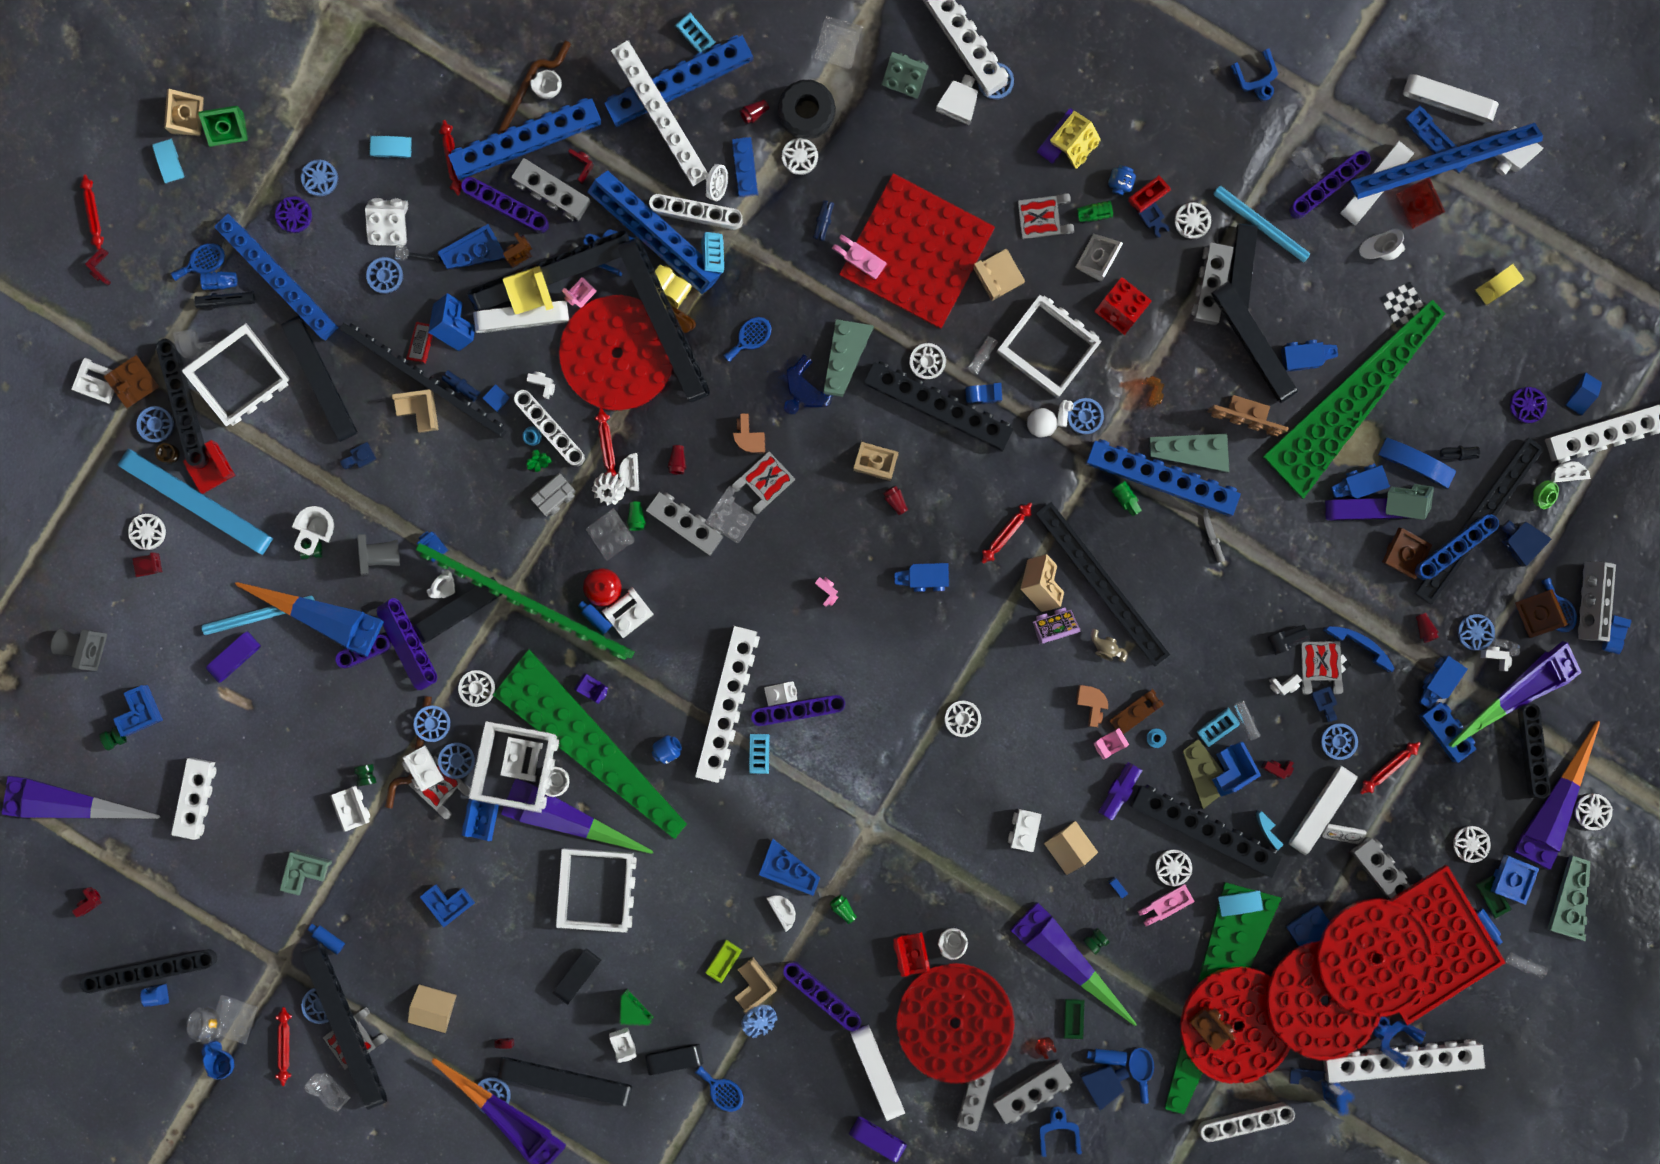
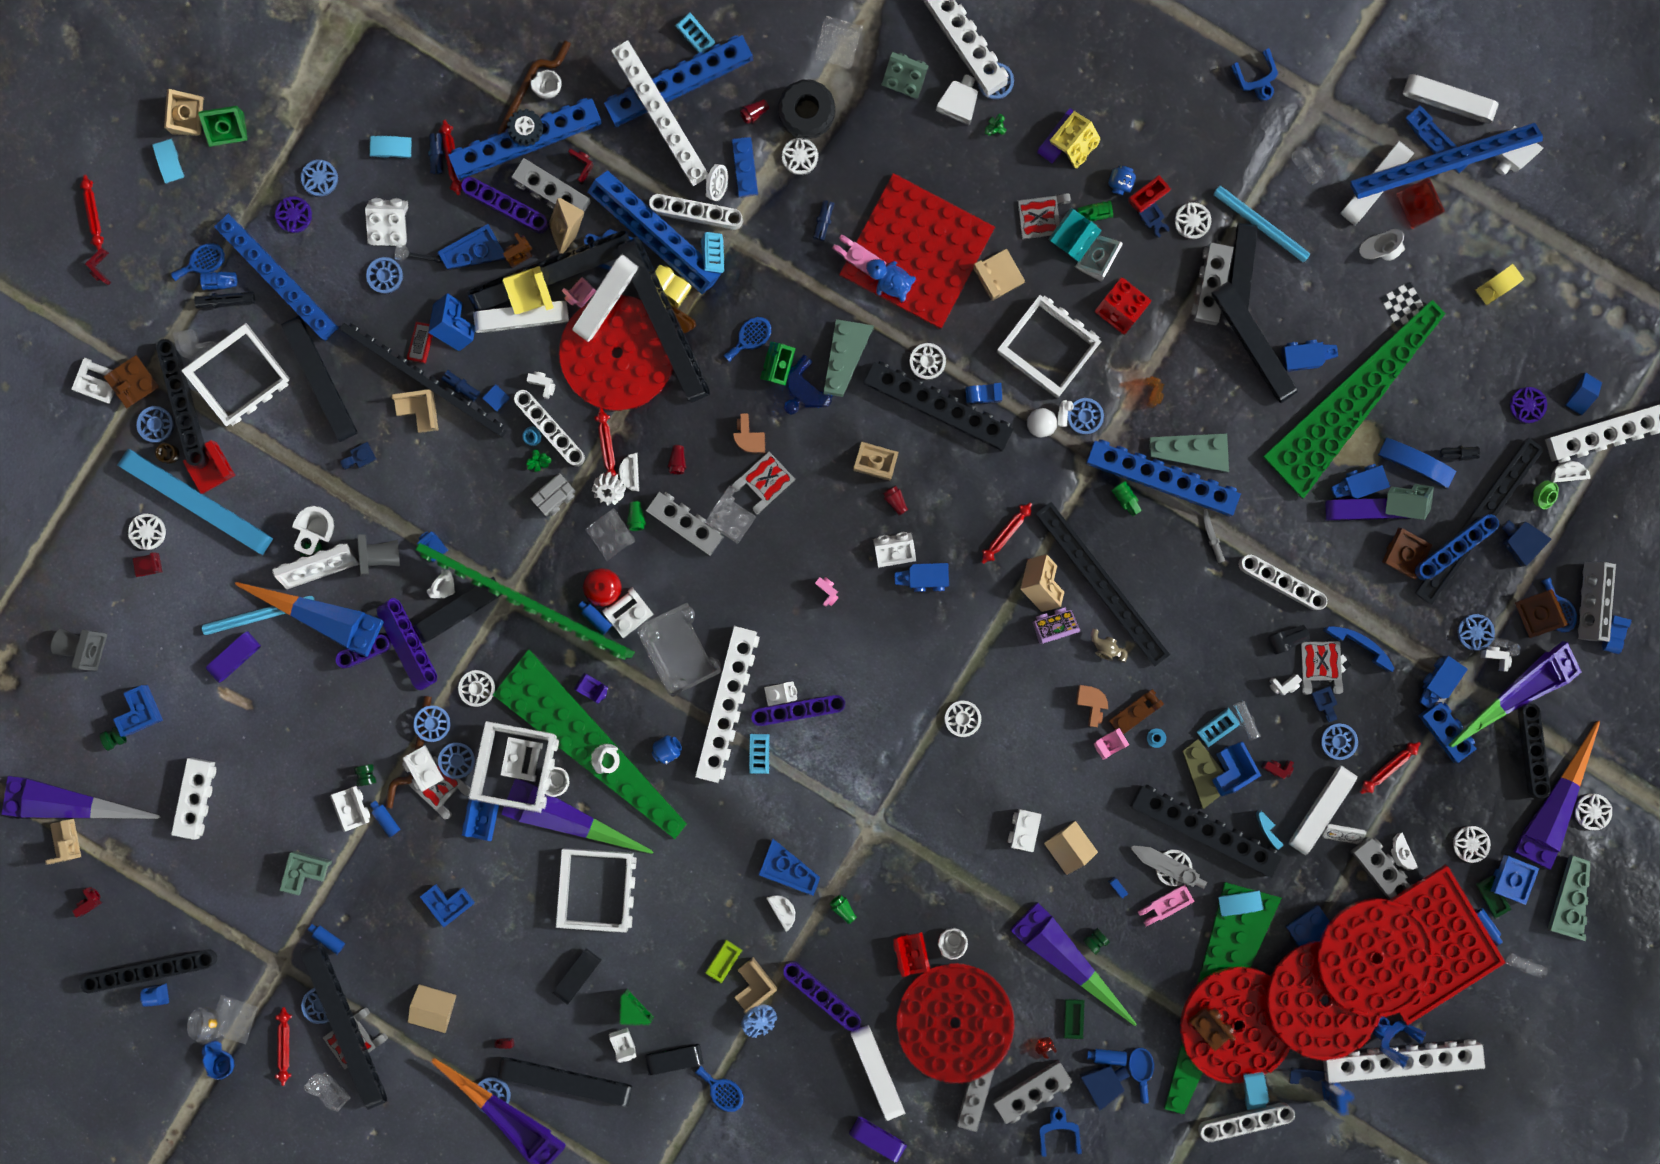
clear pin [967,336,998,375] -> none
dark purple piece [1098,762,1143,821] -> none
medium nougat bracket [1207,395,1288,436] -> none
dark purple beam [1289,151,1371,219] -> none
dark red cone [1416,613,1439,643] -> none
none -> tan panel [46,819,81,864]
none -> white plate [273,544,360,589]
none -> blue cylinder [370,801,401,838]
none -> dark blue pin [428,133,443,174]
none -> black wheel [507,109,543,147]
none -> tan slope [549,198,584,253]
none -> white beam [572,255,638,342]
none -> white piece [591,743,619,774]
none -> clear windscreen [638,603,722,697]
none -> green brick [760,341,796,385]
none -> blue animal [866,259,916,302]
none -> white bracket [873,532,916,568]
none -> green plant [985,114,1006,136]
none -> teal bracket [1048,208,1102,262]
none -> light grey piece [1131,846,1207,889]
none -> white beam [1239,555,1327,610]
none -> medium azure slope [1244,1072,1269,1110]
none -> white plate [1391,833,1418,871]

